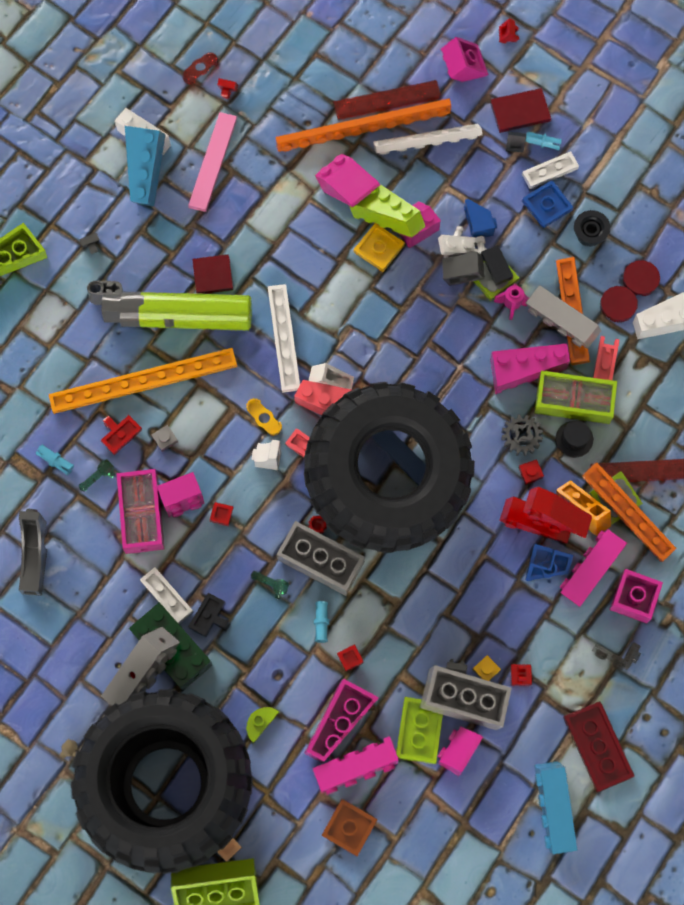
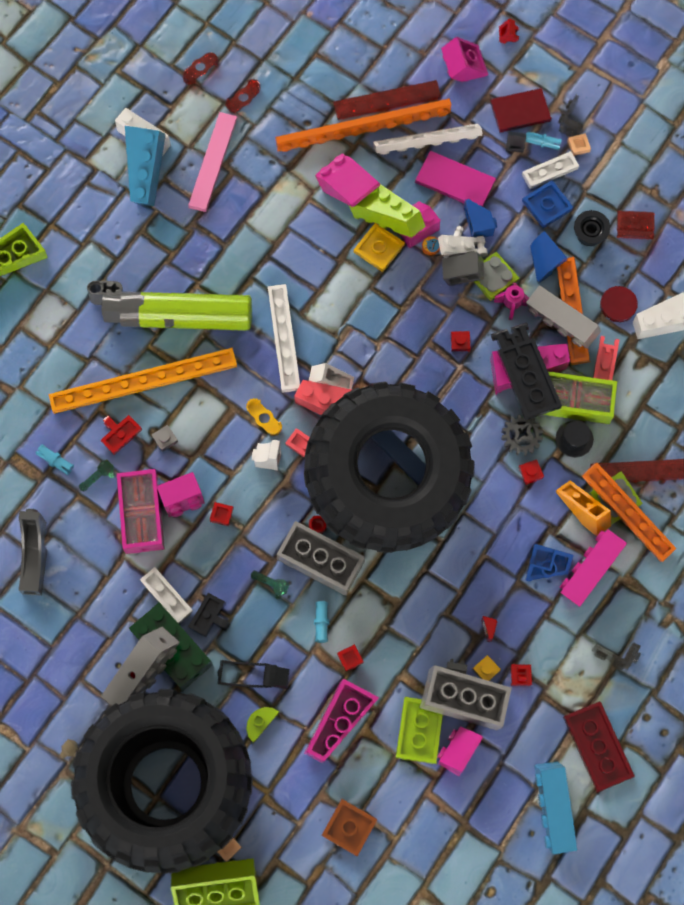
dark grey tile [79,233,100,254] -> none
dark red tile [192,254,233,294] -> none
red tile [217,78,239,99] -> none
dark pink wedge [313,736,399,795] -> none
black tile [481,245,513,285] -> none
red wedge [499,486,592,544] -> none
dark pink brick [609,569,663,624] -> none
dark red tile [623,260,660,296] -> none
none -> black piece [217,660,290,689]
none -> clear red piece [226,79,261,113]
none -> dark pink tile [415,151,496,207]
none -> tile [422,236,440,256]
none -> red plate [451,331,471,352]
none -> red slope [481,616,498,642]
none -> black hinge [491,322,562,420]
none -> blue slope [530,231,567,283]
none -> clear smoke bracket [558,95,584,137]
none -> light nougat plate [568,133,591,156]
none -> clear red plate [617,210,655,240]

